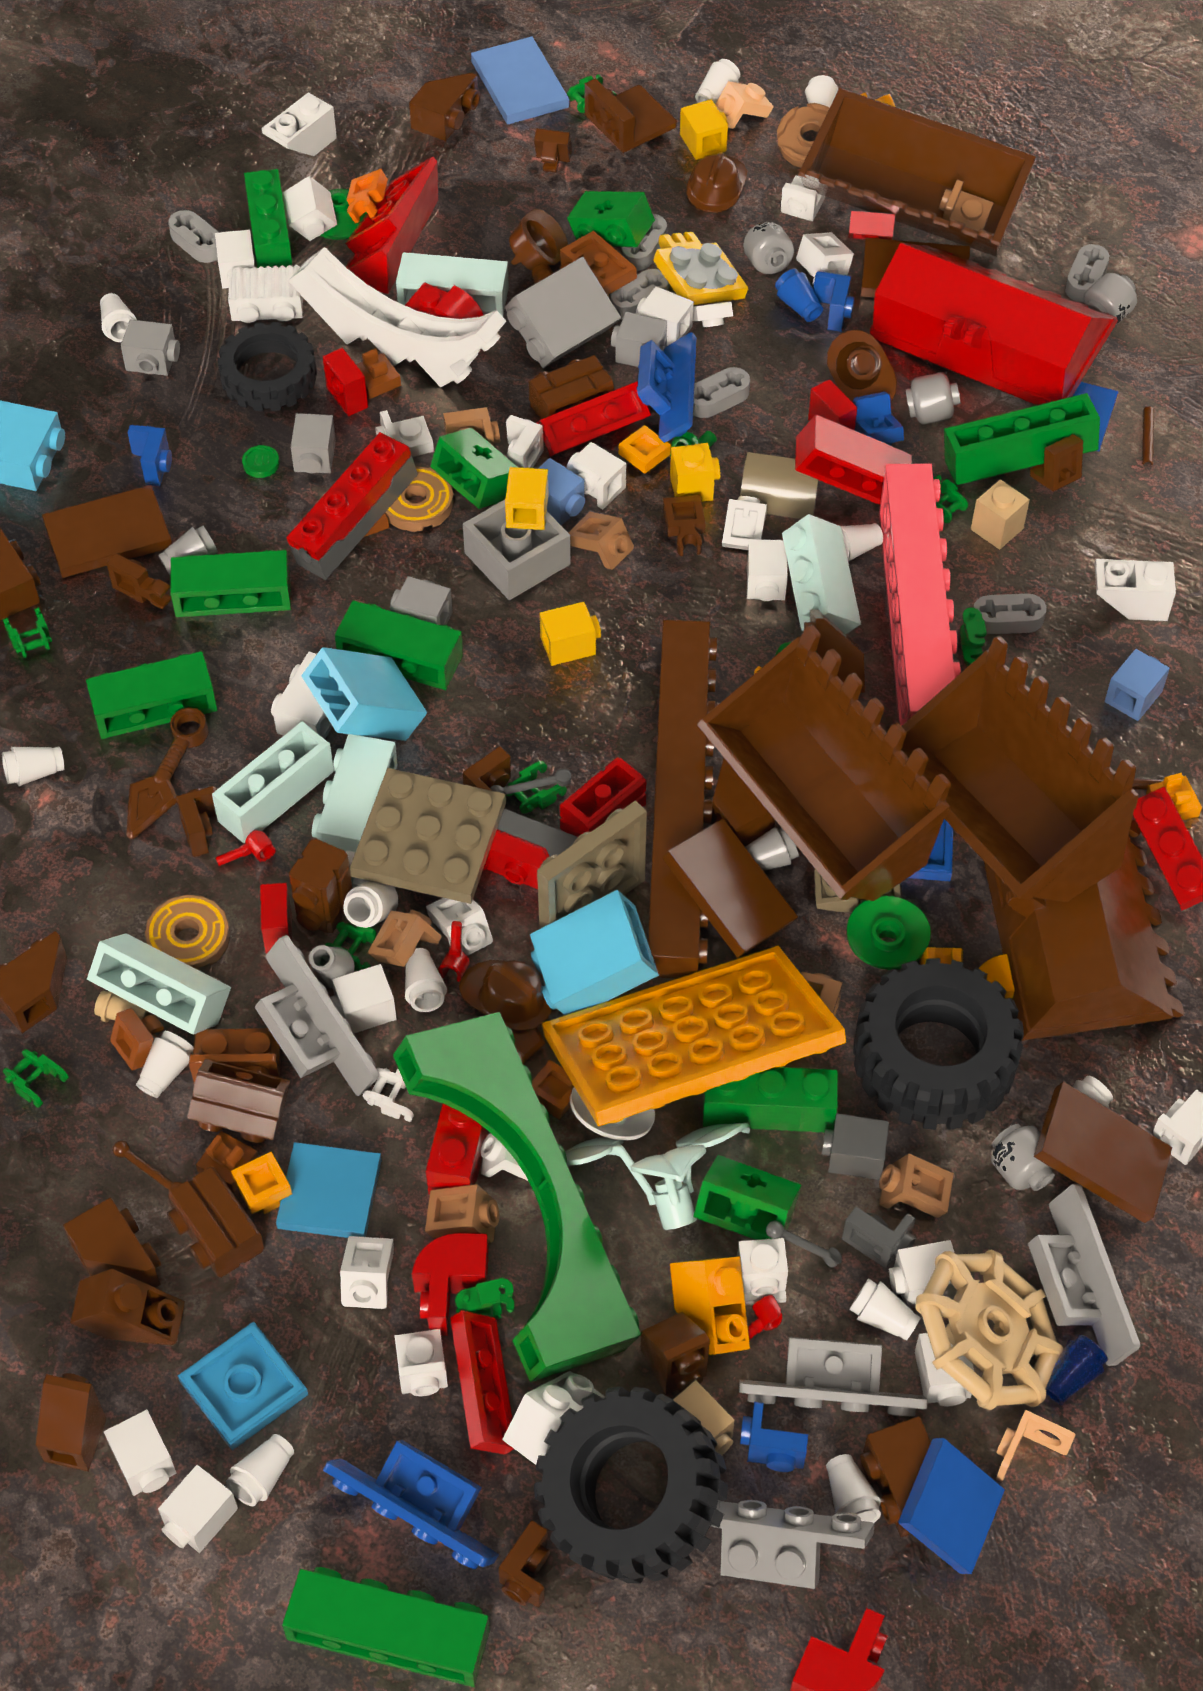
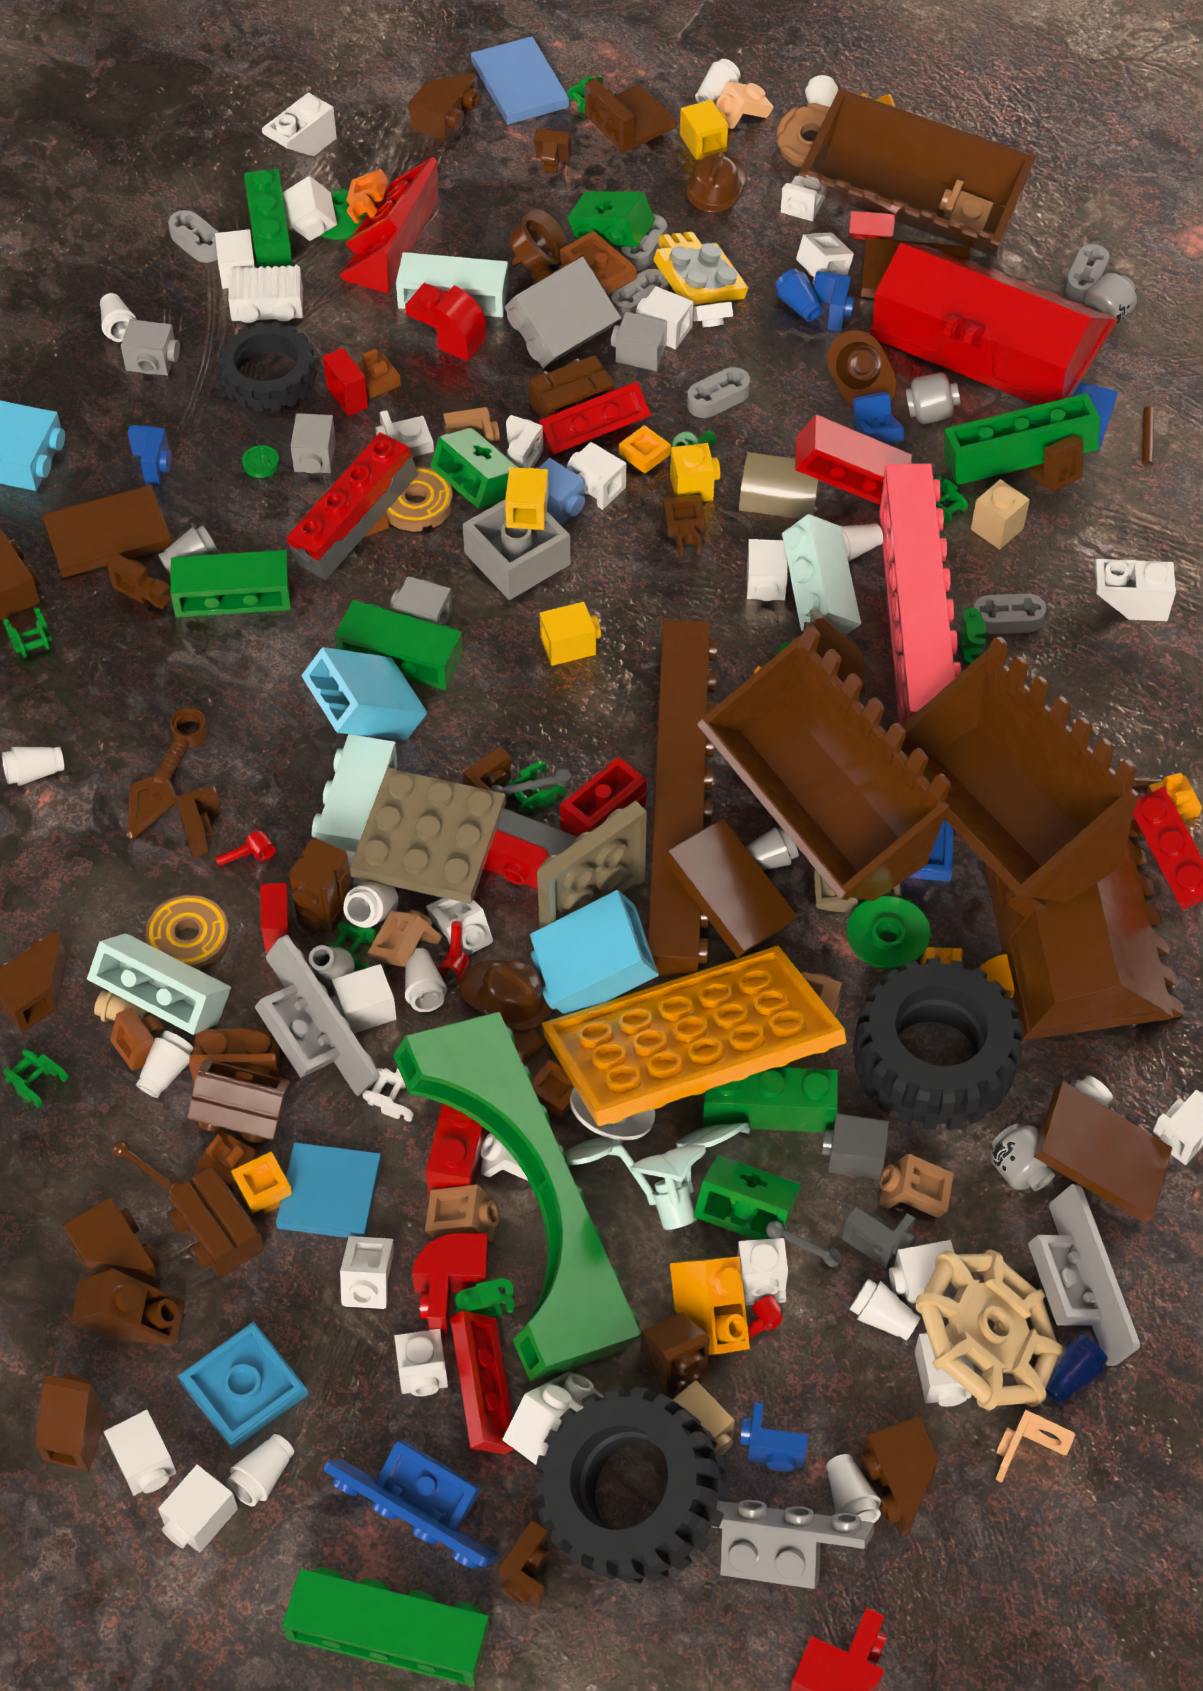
green brick [86,651,217,739] -> none
light aqua brick [212,721,334,844] -> none
white slope [271,652,332,739] -> none
white arch [288,247,506,387] -> none
medium nougat bracket [568,512,634,570] -> none
blue bracket [637,332,697,443] -> none
reddish brown slope [711,758,775,846] -> none
white bracket [722,496,767,550] -> none
light grey bracket [739,1337,928,1416] -> none
light grey head [743,222,794,274] -> none
red piece [808,379,857,431] -> none
blue tile [898,1438,1005,1574] -> none
medium blue brick [1105,649,1170,721] -> none

